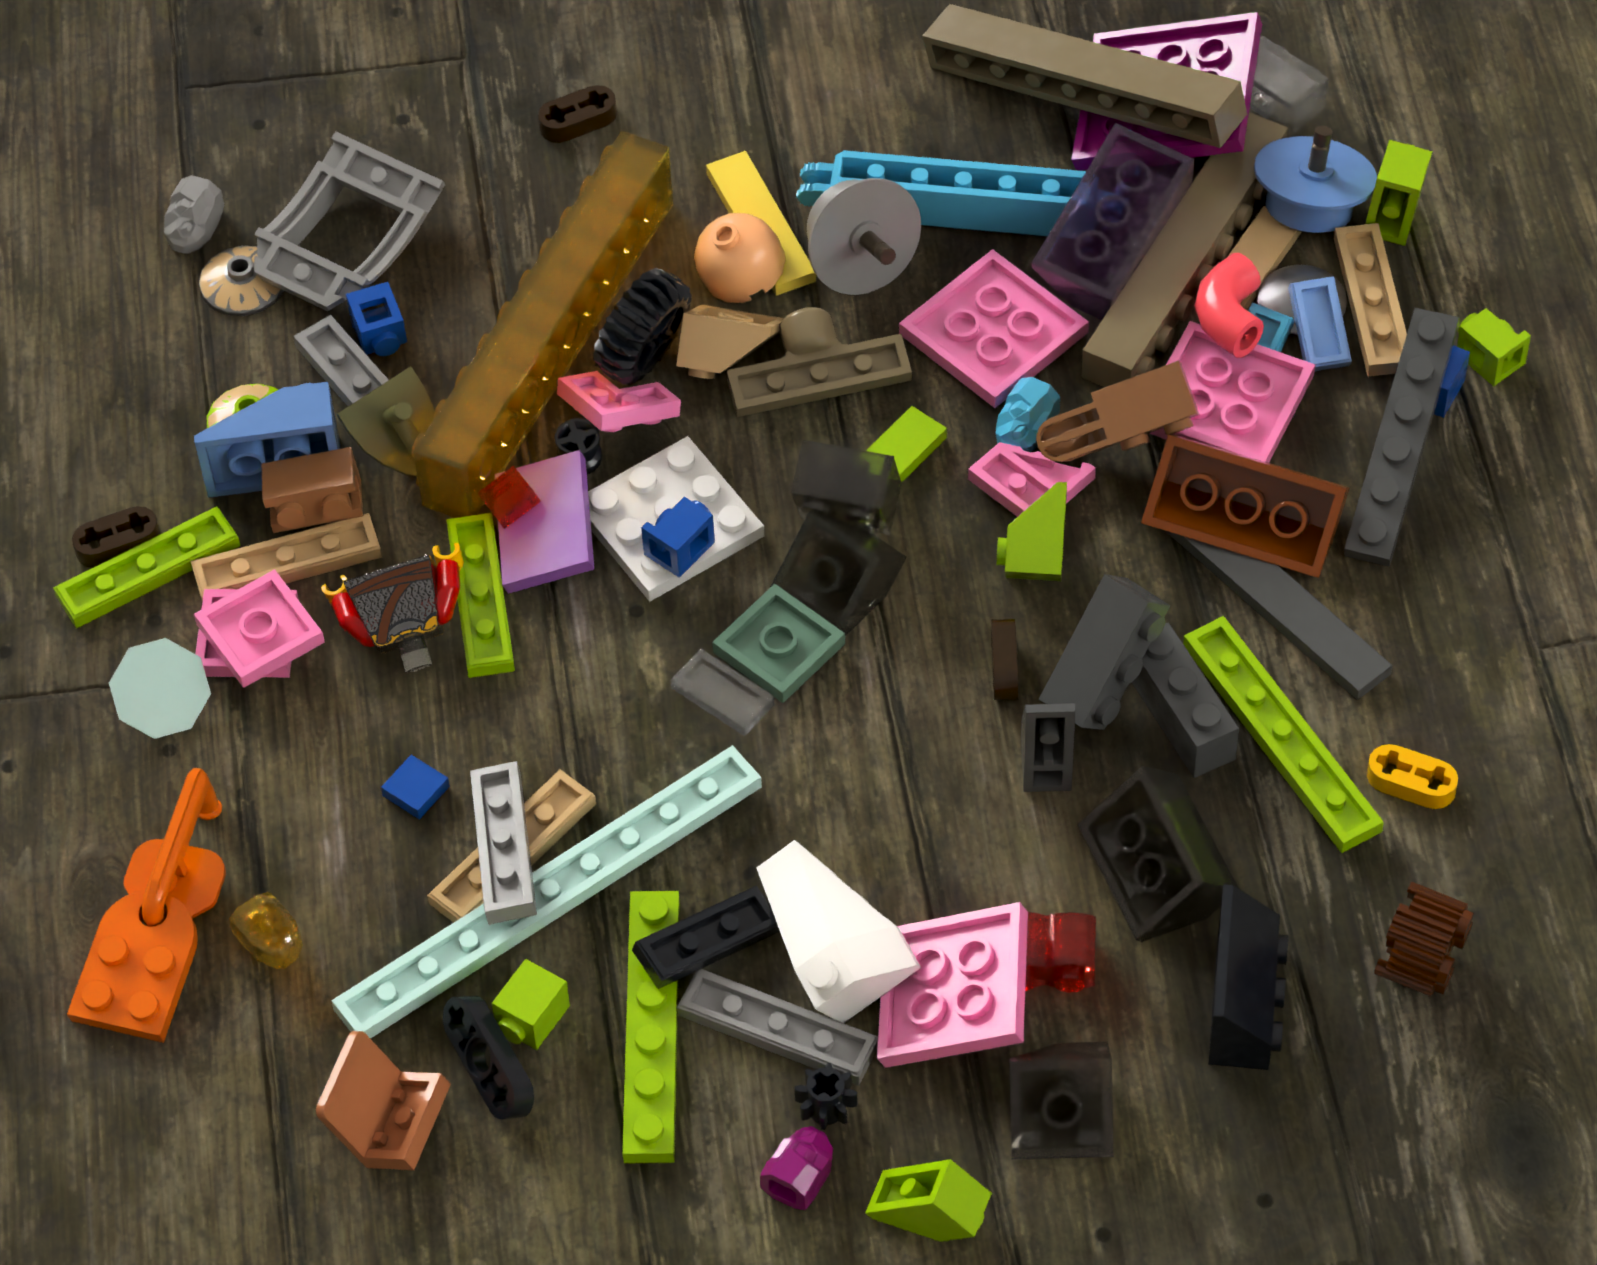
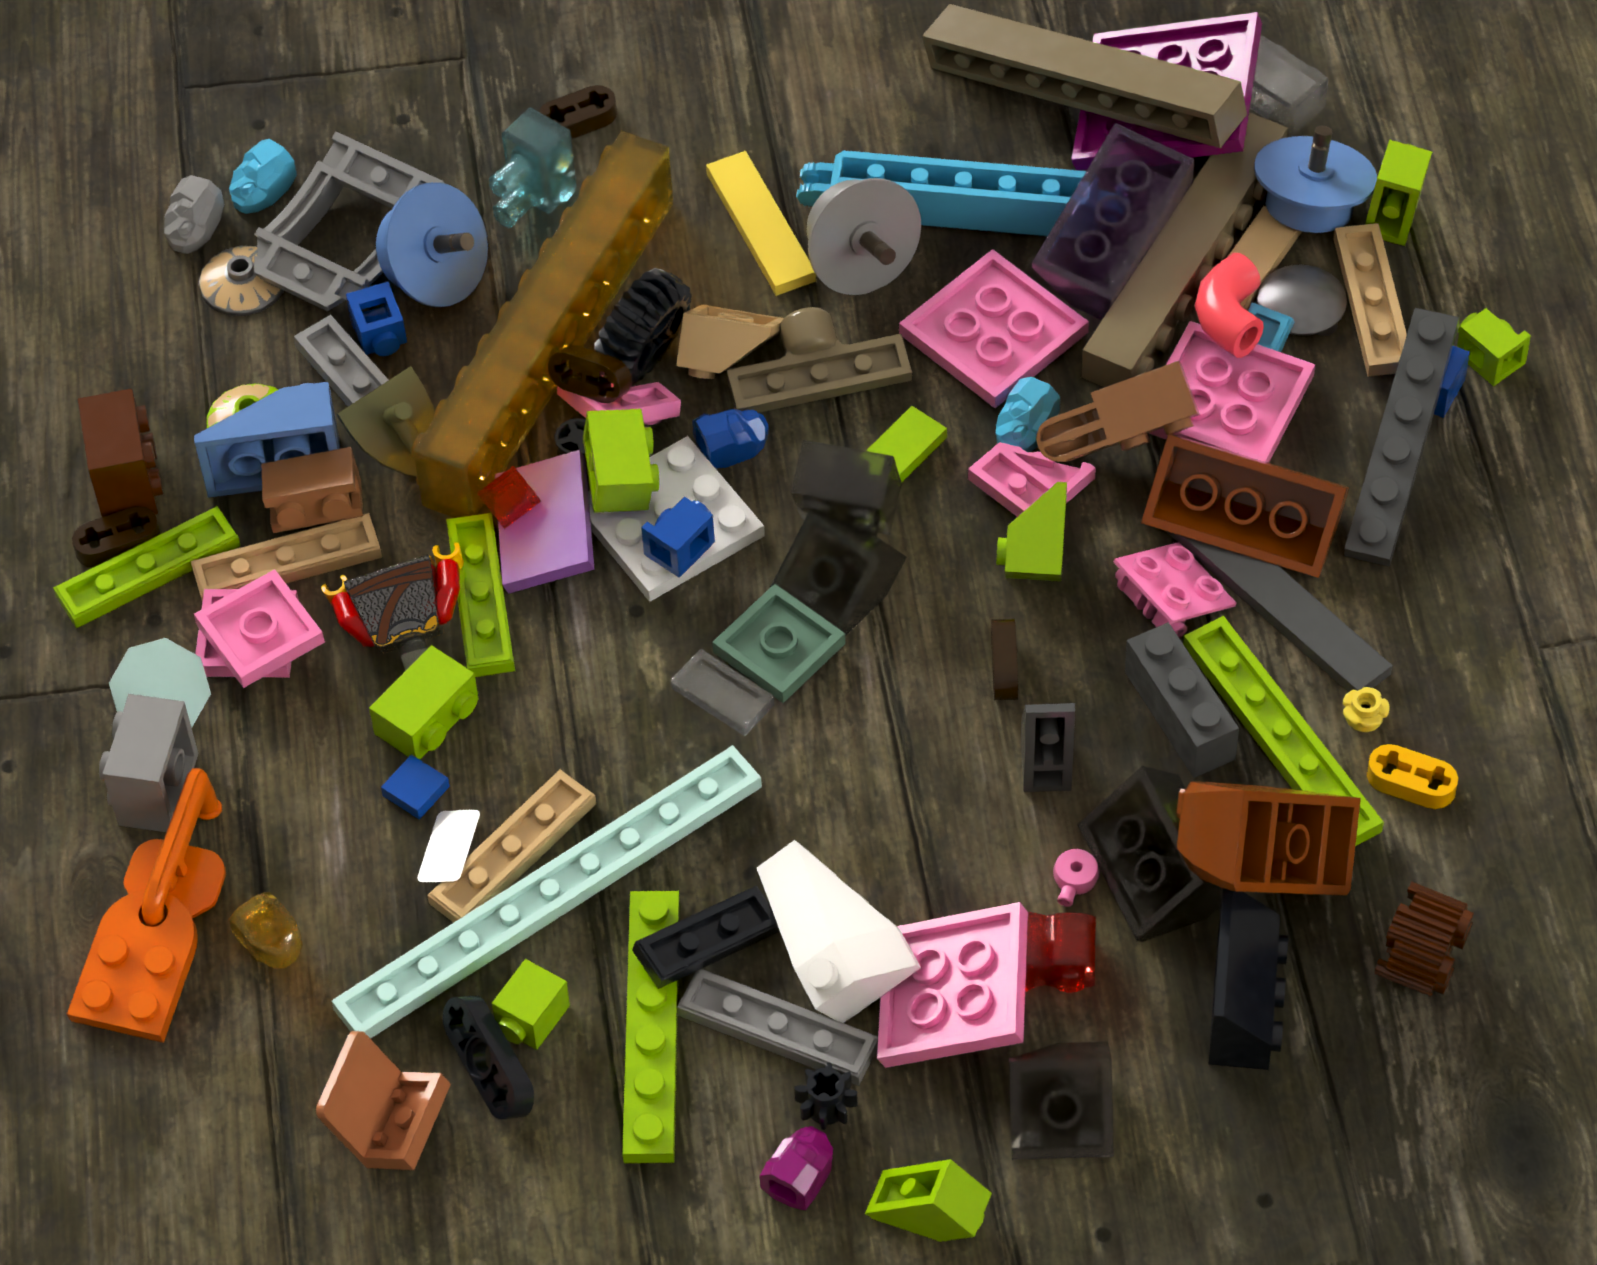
plate [470,761,537,925] -> none
light nougat cylinder [694,213,786,303] -> none
dark grey brick [1039,574,1170,730] -> none
light blue tile [1288,276,1352,371] -> none
none -> reddish brown brick [78,388,163,517]
none -> light grey brick [99,694,199,832]
none -> medium azure rock [229,139,297,214]
none -> lime brick [369,645,479,760]
none -> medium blue piece [376,182,488,307]
none -> white sticker [418,810,480,882]
none -> clear light blue brick [489,107,577,228]
none -> dark brown beam [548,345,632,403]
none -> lime brick [583,409,659,513]
none -> blue rock [692,409,769,469]
none -> bright pink piece [1053,849,1099,907]
none -> bright pink hinge [1113,542,1237,639]
none -> dark orange hips [1177,781,1361,895]
none -> light yellow plate [1343,687,1390,732]

